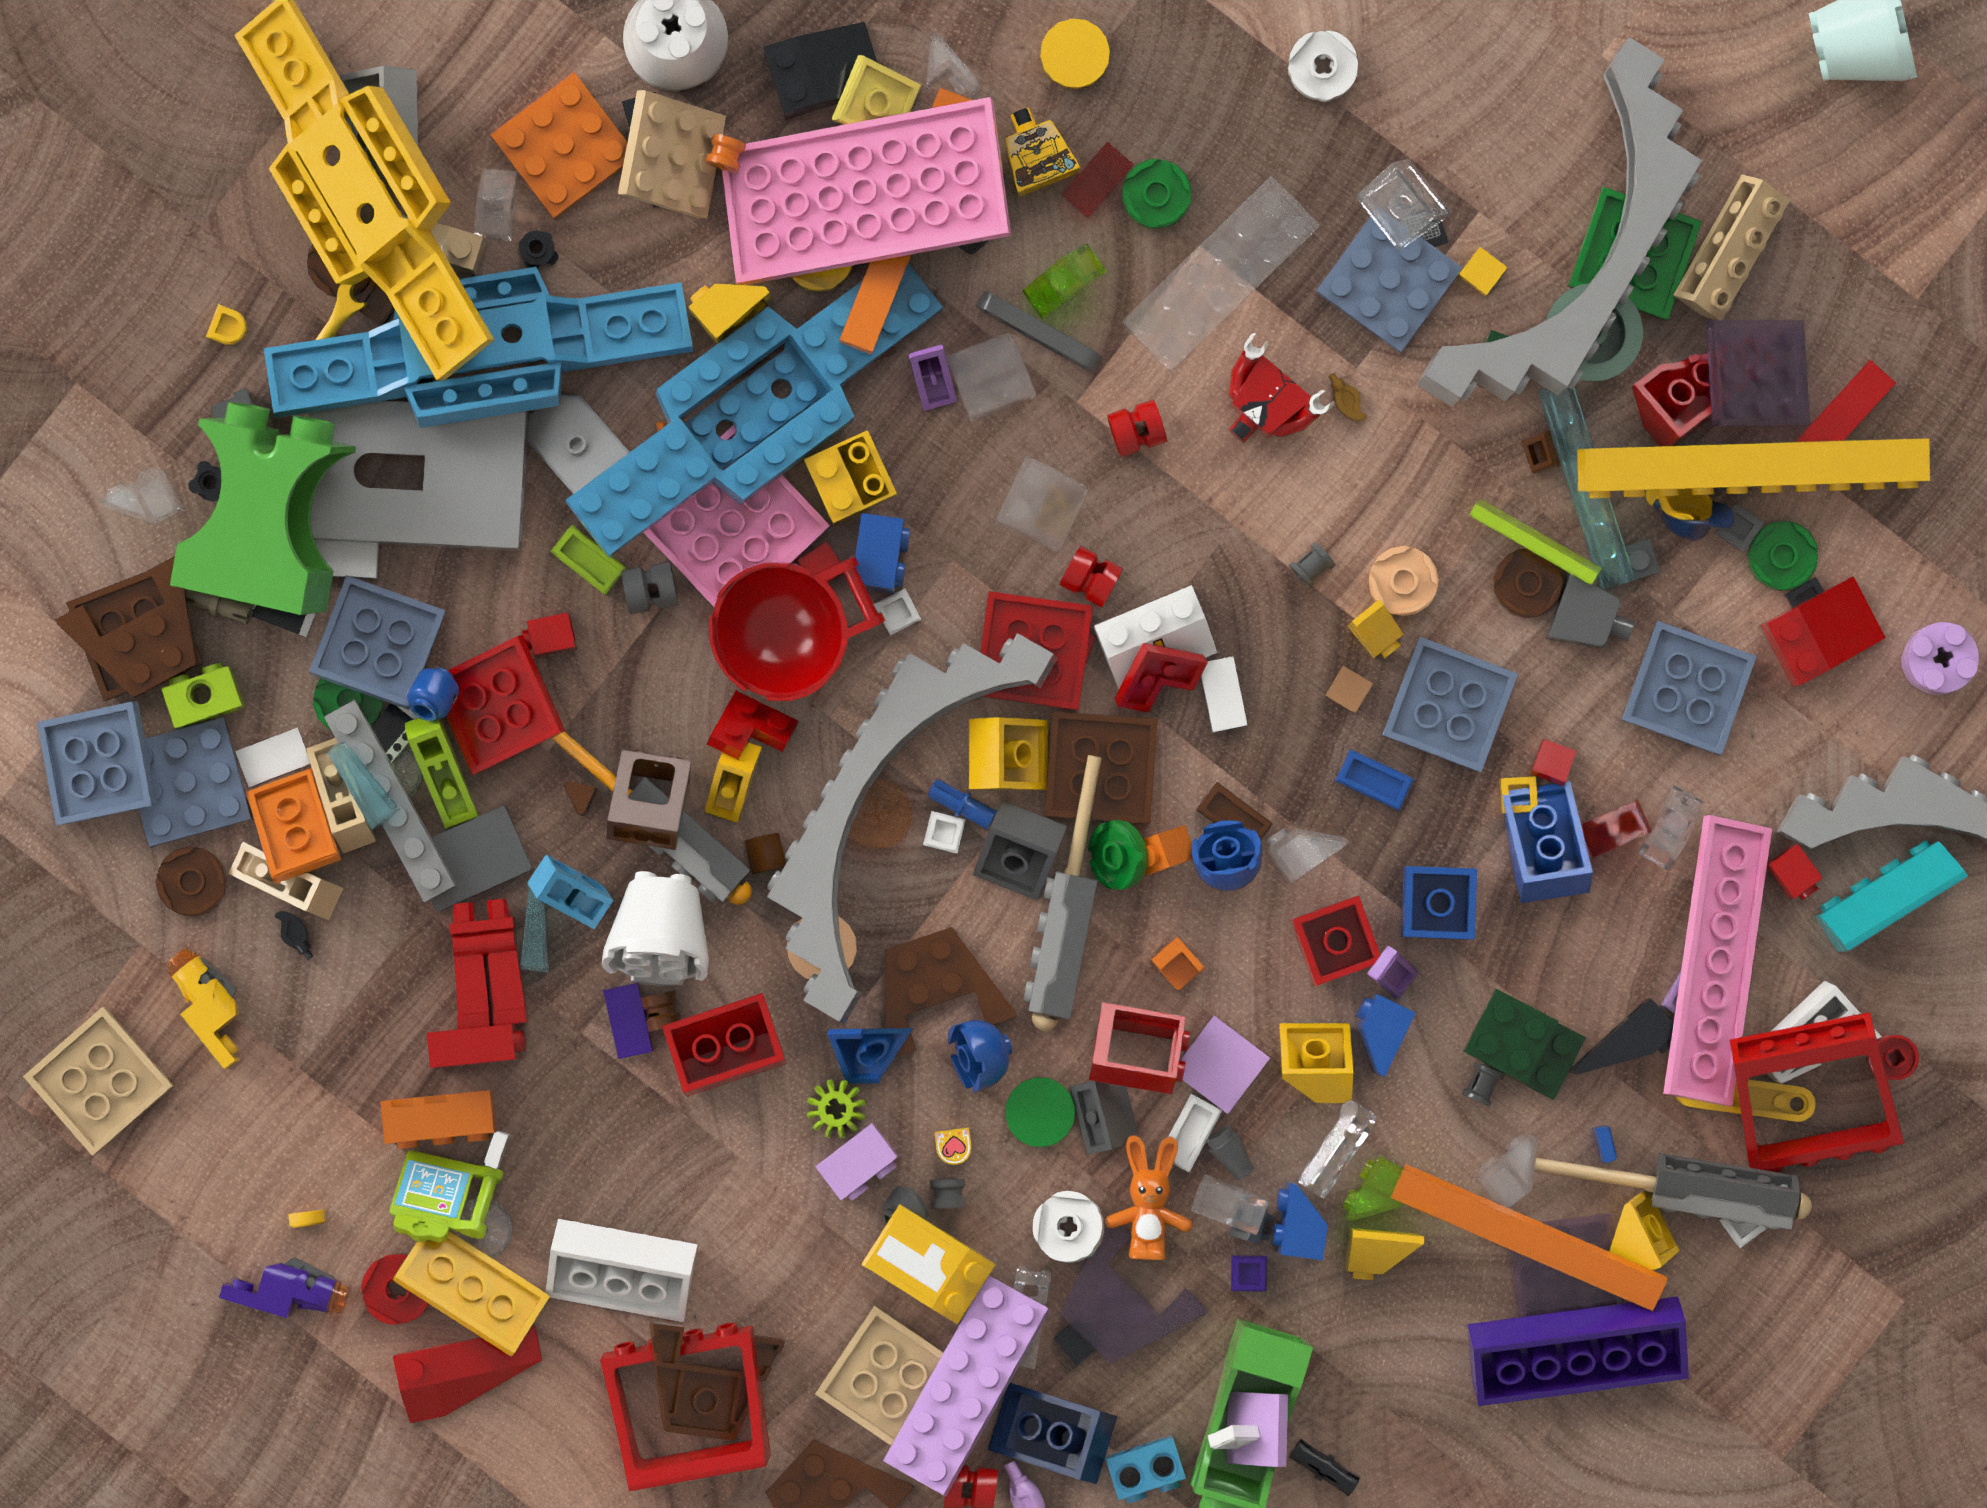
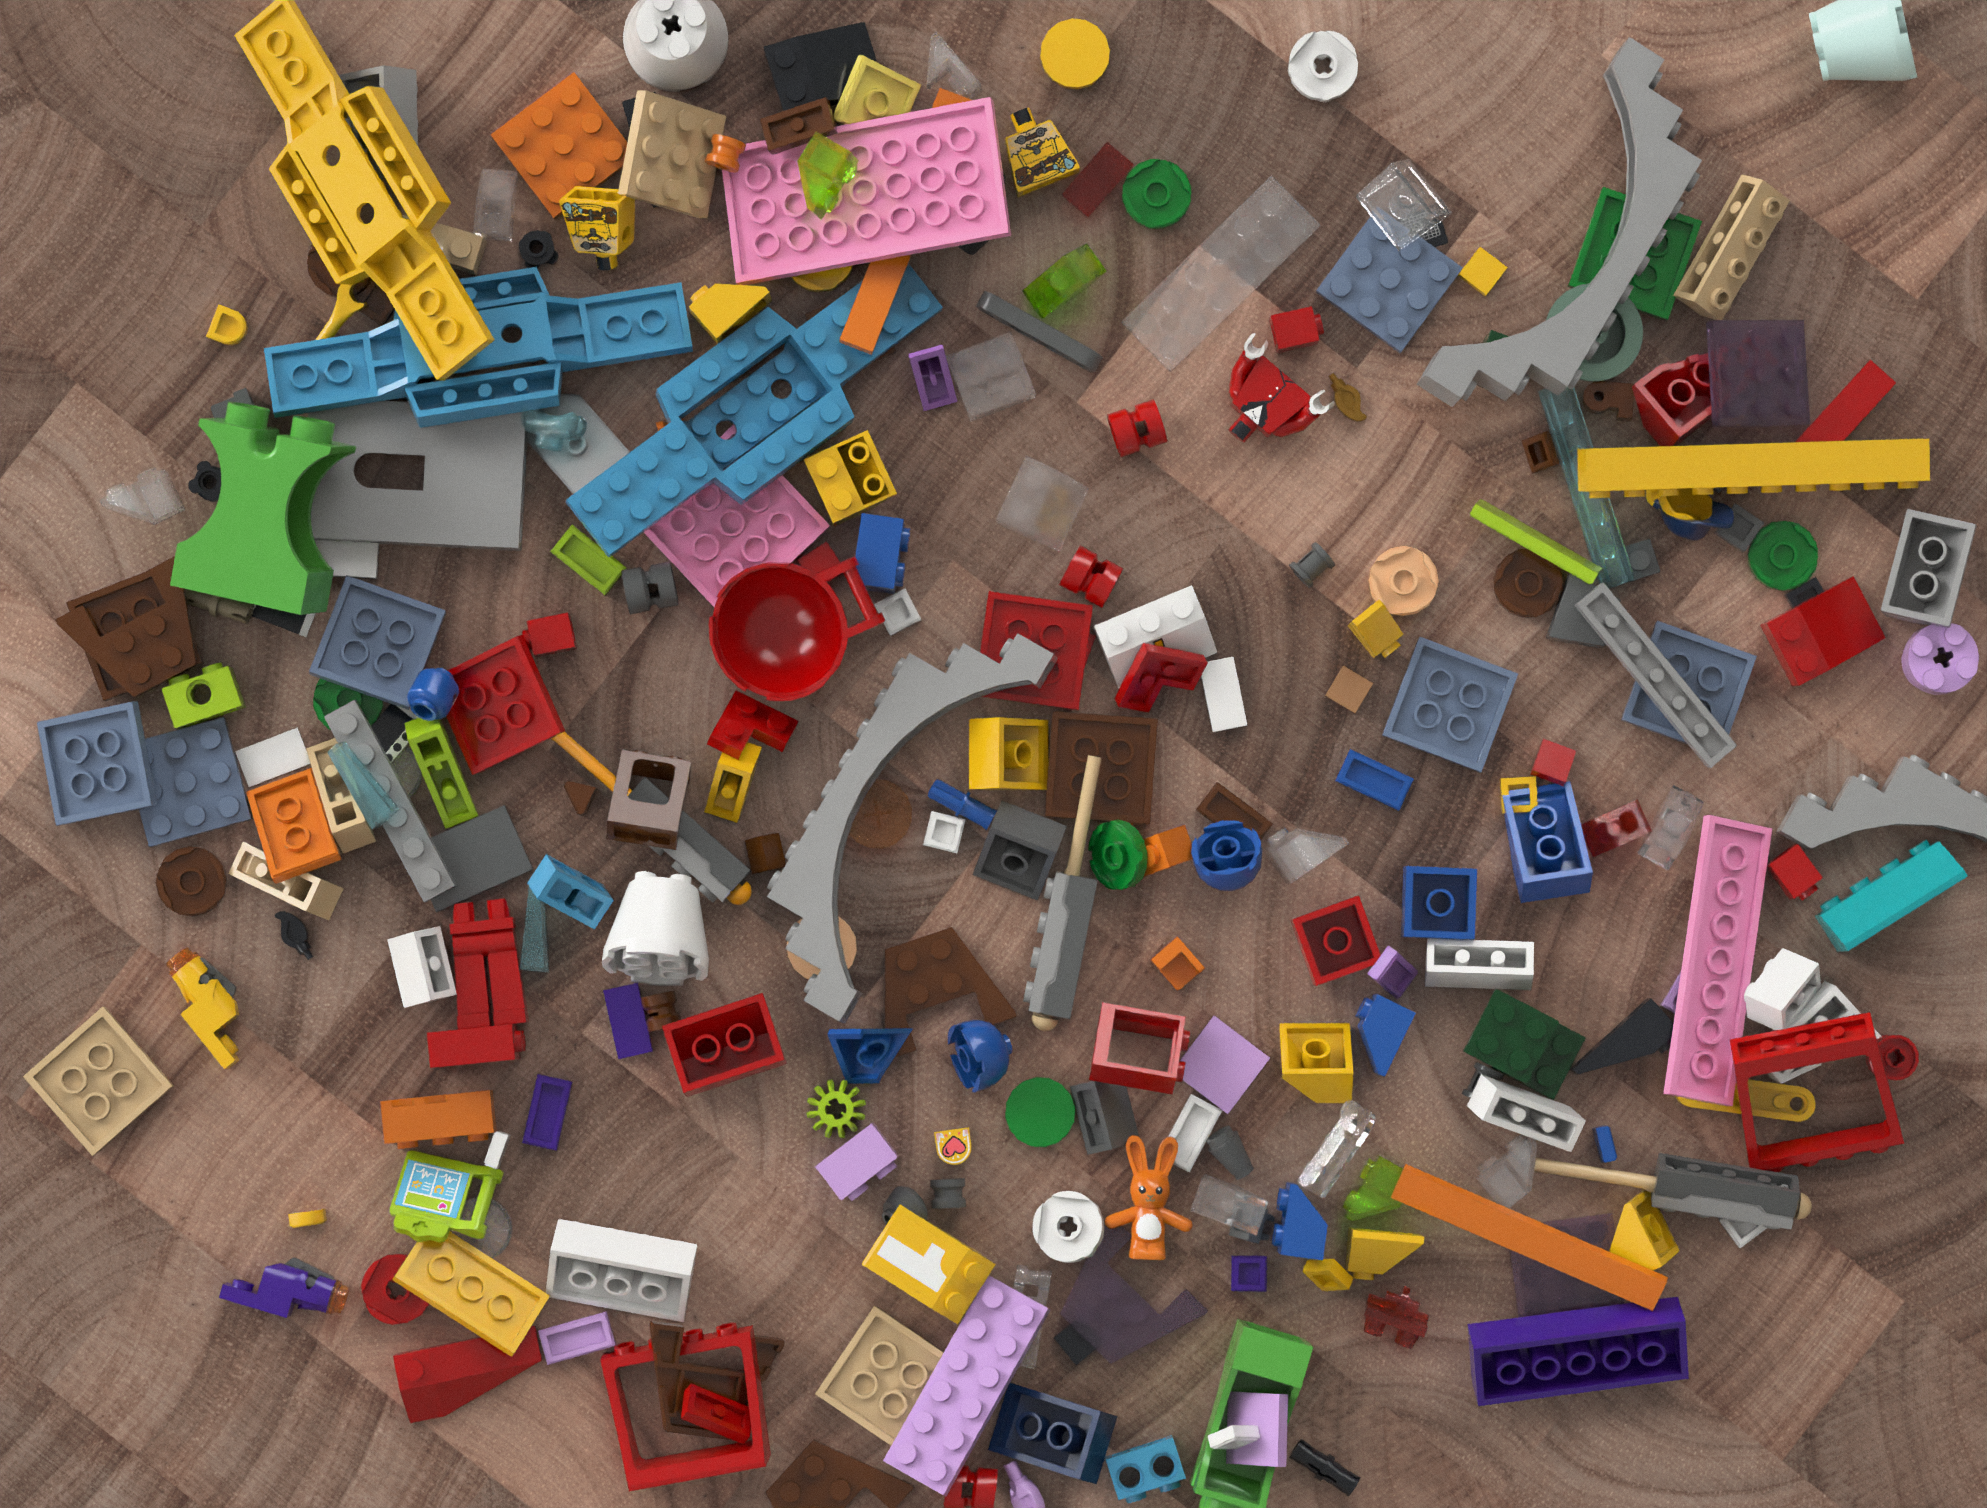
none -> white brick [387,926,457,1008]
none -> clear light blue piece [521,409,587,452]
none -> dark purple tile [522,1074,573,1151]
none -> lavender tile [538,1311,616,1365]
none -> yellow torso [559,186,635,270]
none -> red plate [681,1383,751,1444]
none -> reddish brown plate [760,97,838,155]
none -> clear neon green slope [797,131,859,220]
none -> red brick [1269,306,1324,353]
none -> yellow tile [1302,1258,1354,1291]
none -> clear red hips [1364,1286,1429,1349]
none -> white brick [1425,938,1534,990]
none -> white brick [1467,1074,1586,1152]
none -> light grey plate [1574,582,1737,768]
none -> reddish brown leg [1582,381,1634,422]
none -> white brick [1744,948,1821,1030]
none -> light grey slope [1881,509,1977,628]

